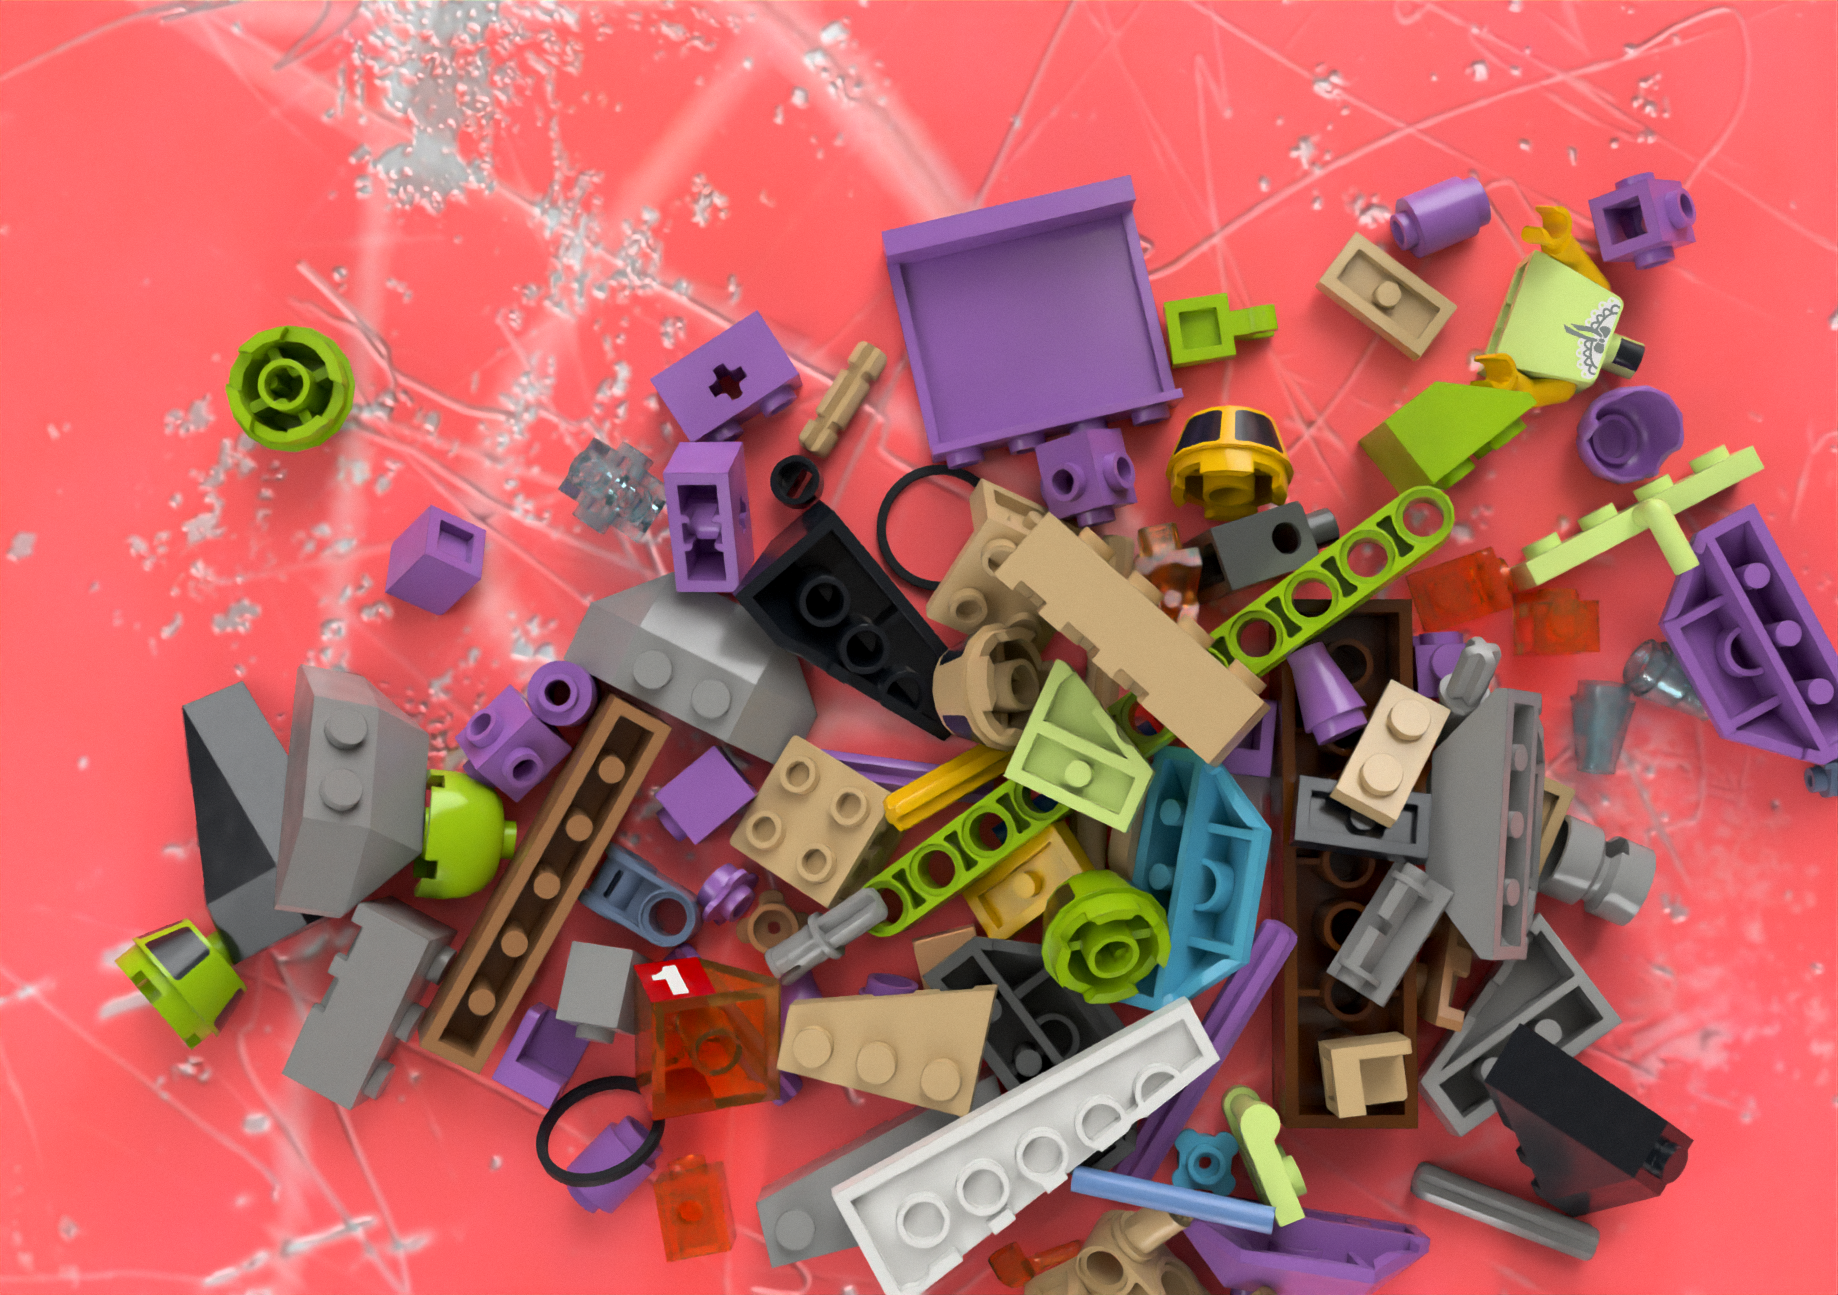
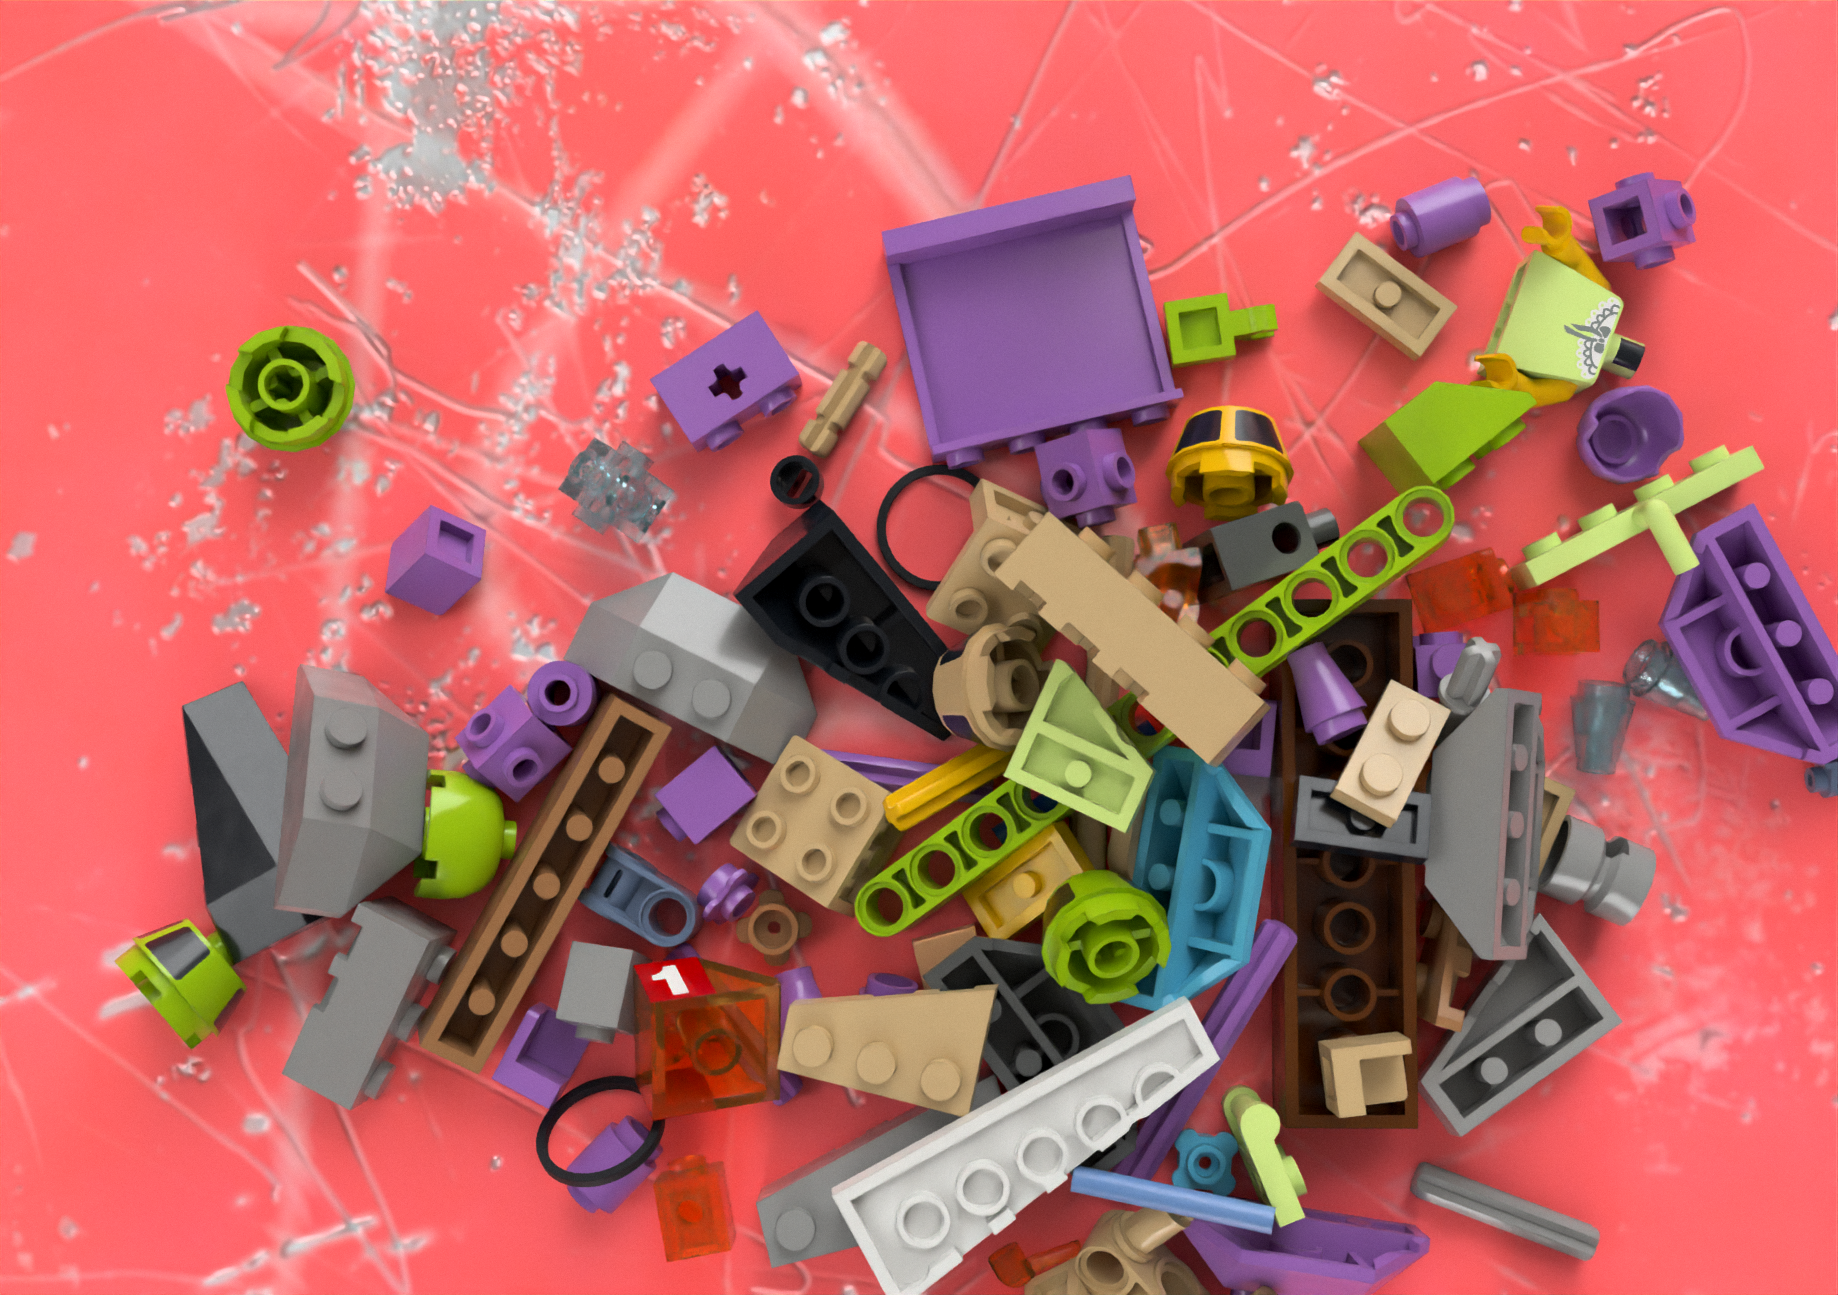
medium lavender brick [663,442,755,592] -> none
light grey axle [765,888,888,986] -> none
light grey hinge [1326,862,1454,1008] -> none
black wedge [1484,1023,1694,1218] -> none

